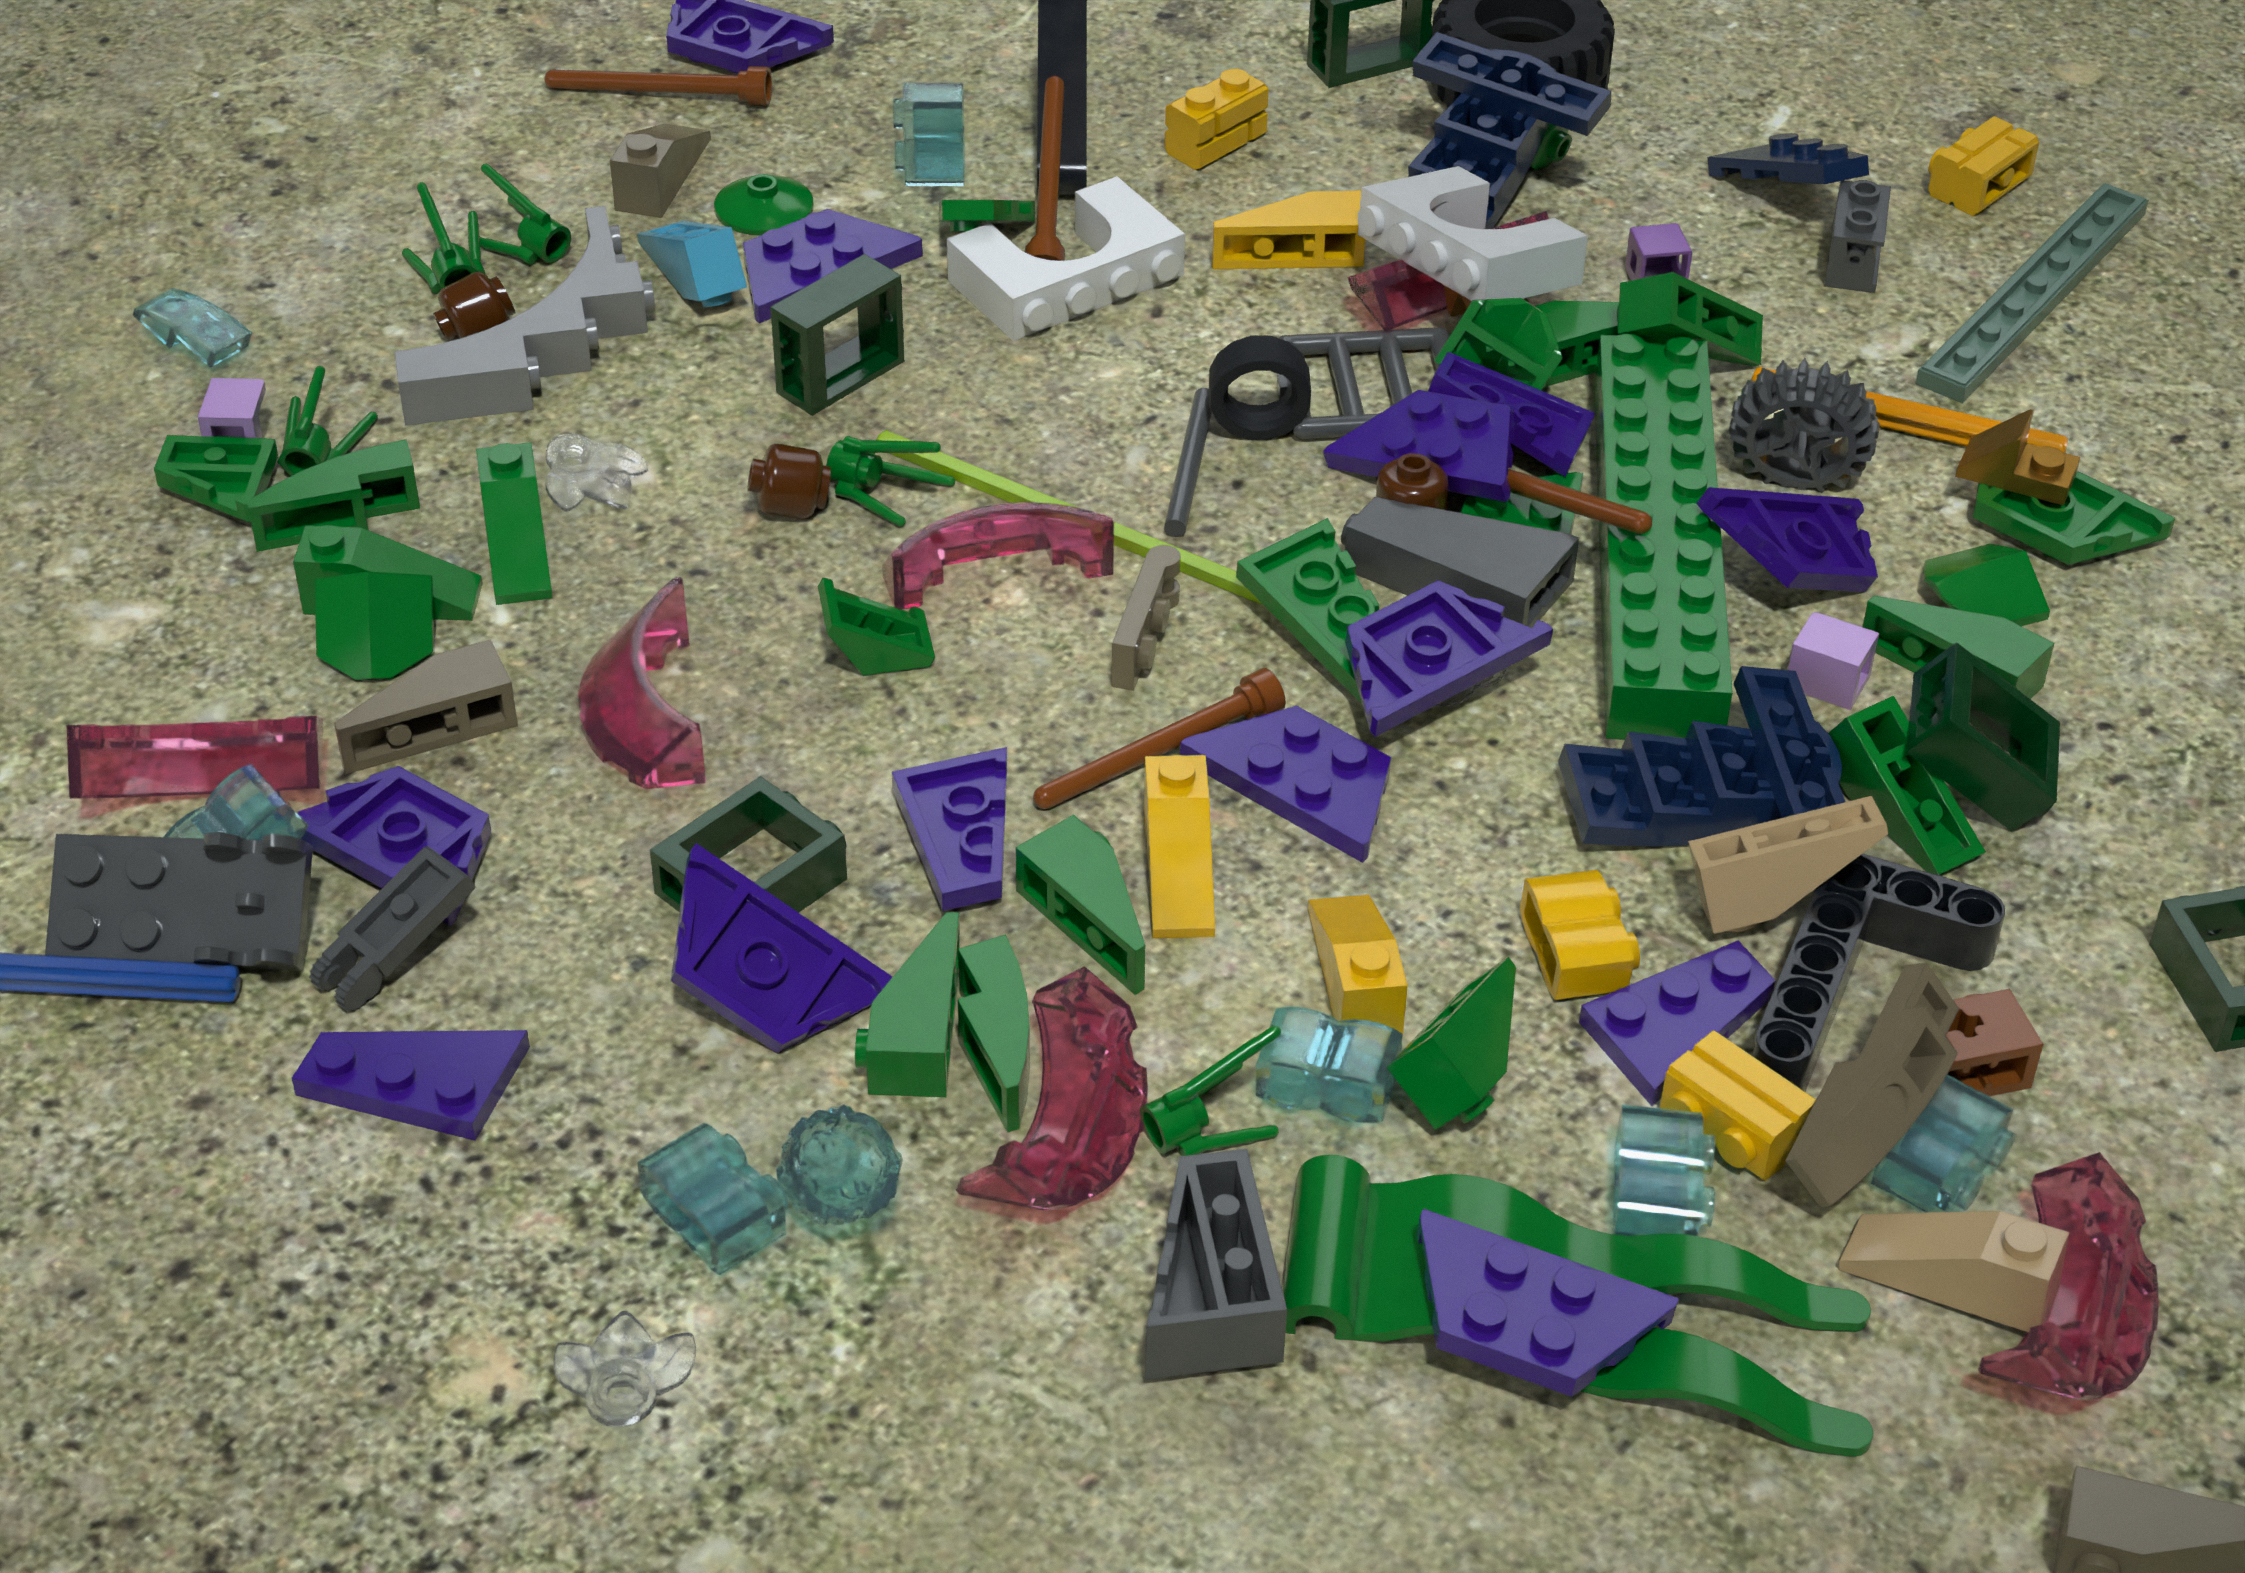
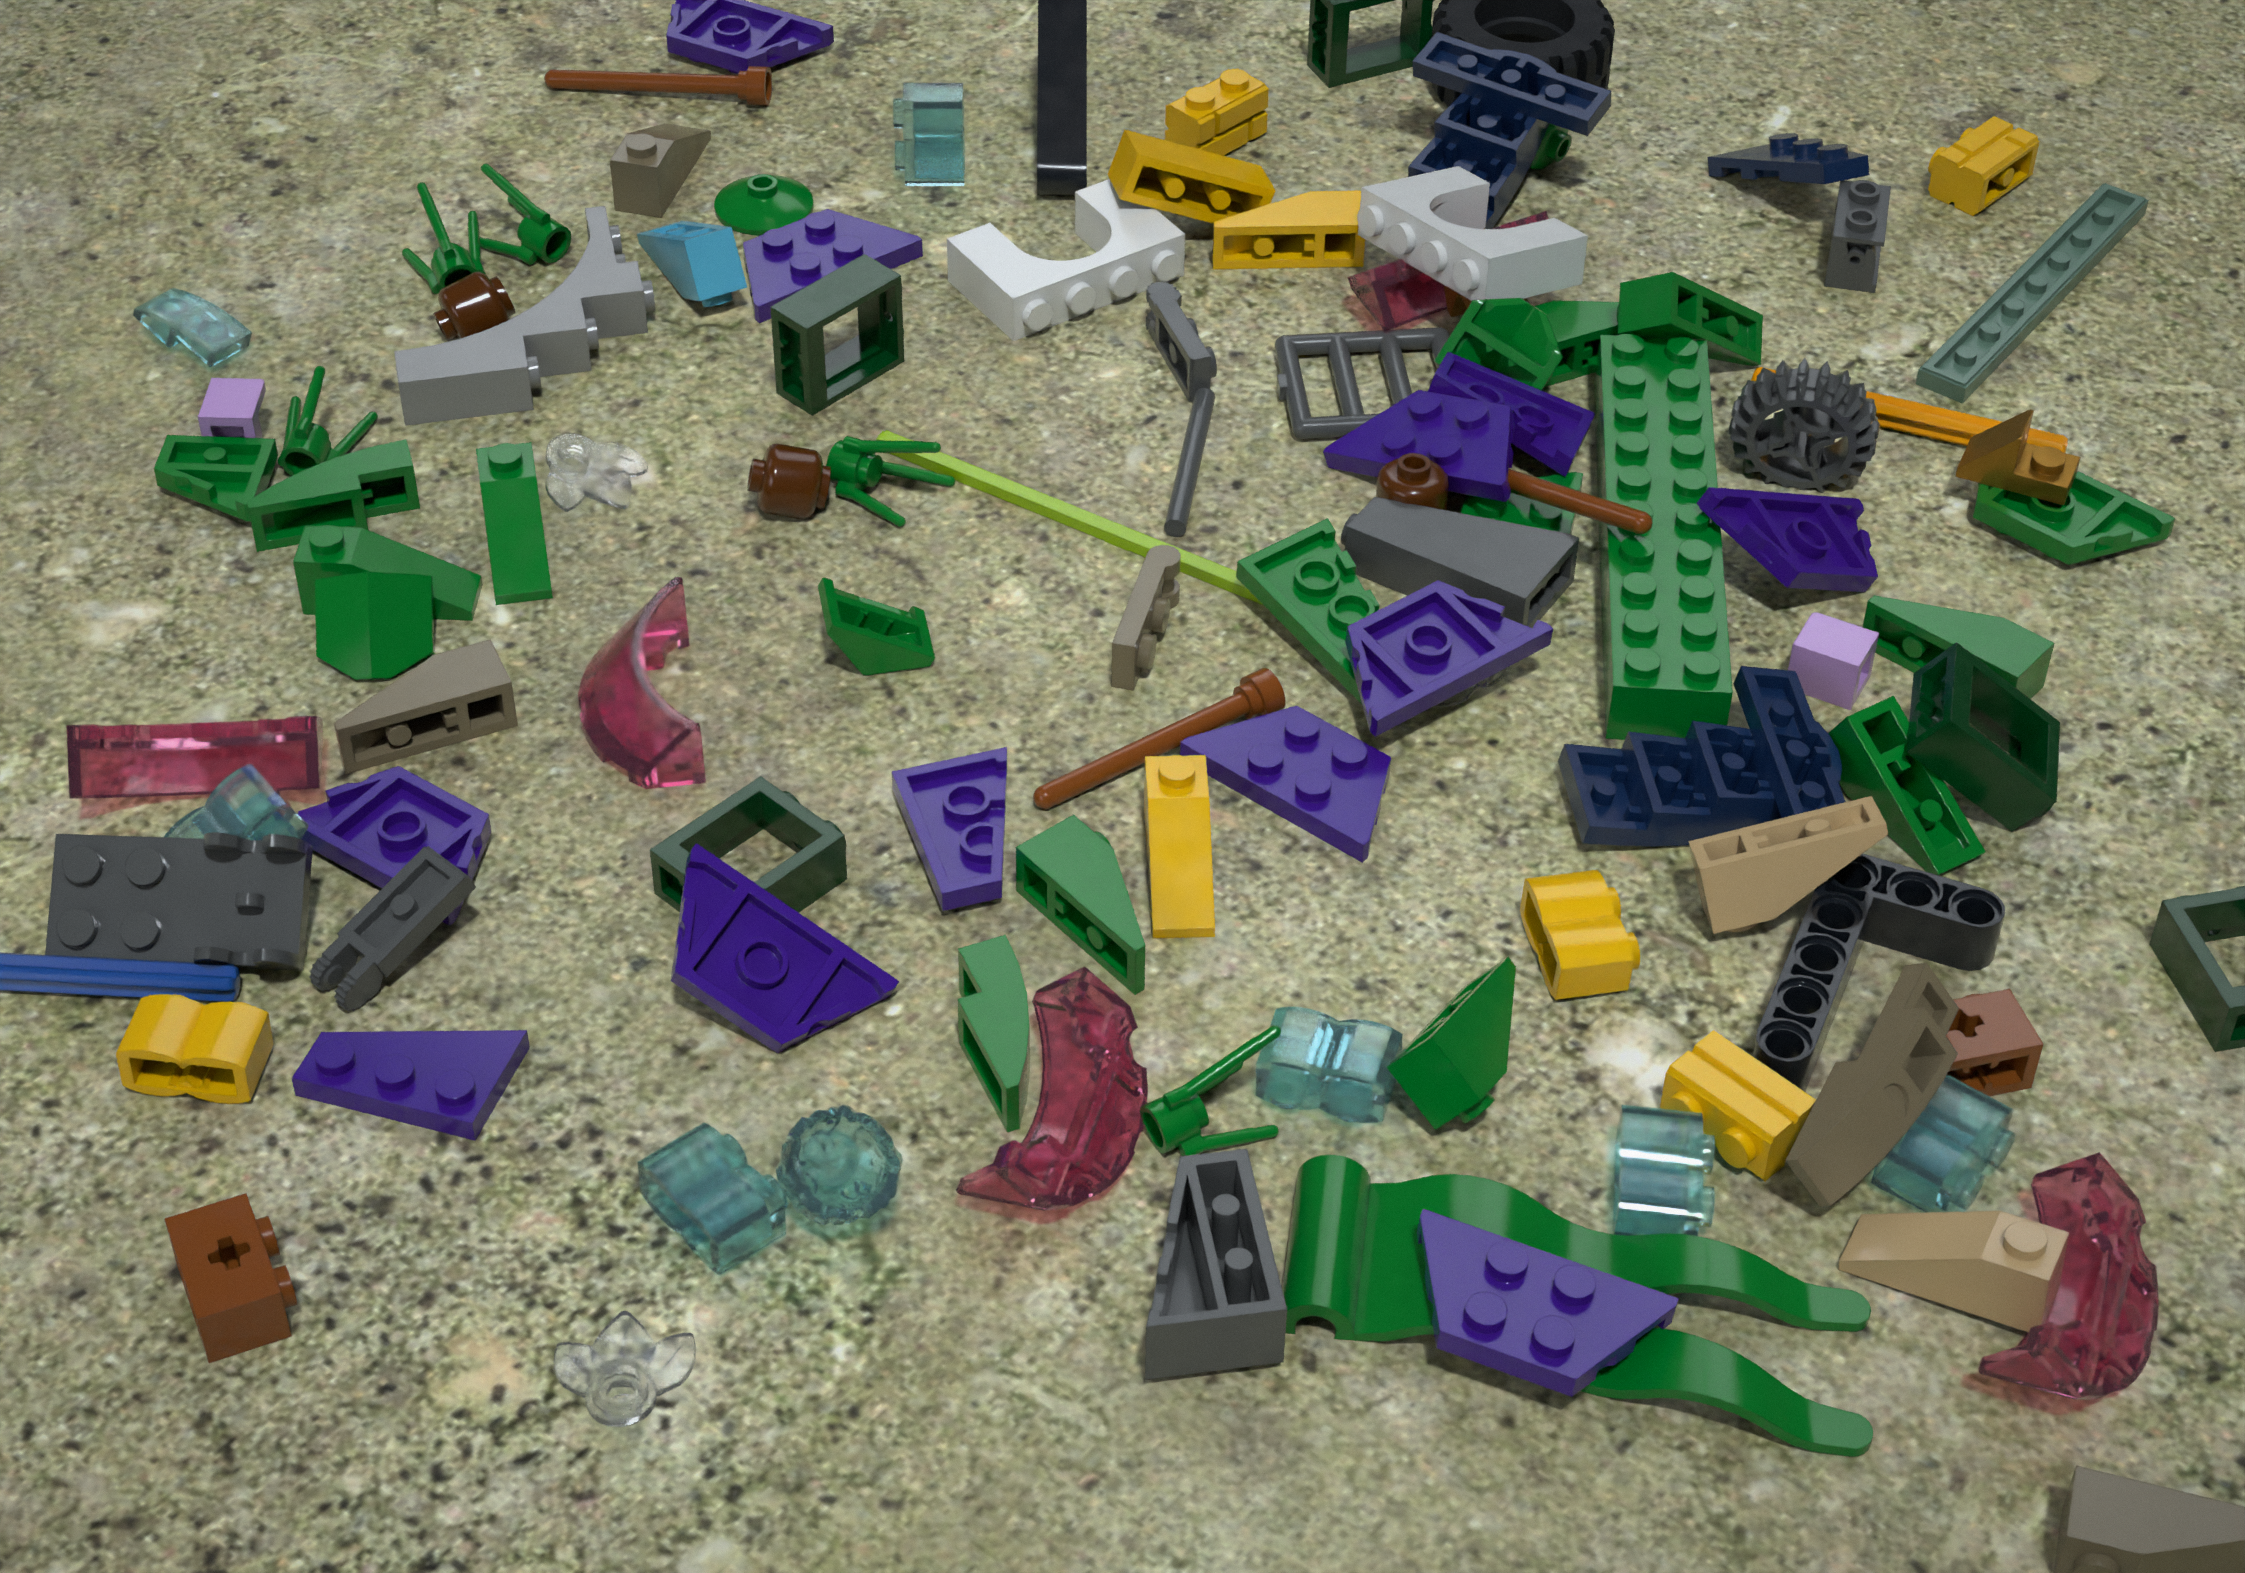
green slope [855,912,960,1097] -> none
clear pink windscreen [882,502,1114,610] -> none
green wing [939,200,1035,231] -> none
dark orange piece [1025,76,1065,261] -> none
black tyre [1209,335,1311,440] -> none
yellow slope [1308,894,1408,1044] -> none
dark purple wing [1579,940,1776,1106] -> none
medium lavender piece [1625,223,1692,280] -> none
green slope [1923,544,2050,626] -> none
none -> yellow brick [116,994,274,1104]
none -> dark orange brick [164,1193,298,1363]
none -> yellow brick [1107,129,1276,223]
none -> dark grey hinge [1146,281,1217,403]

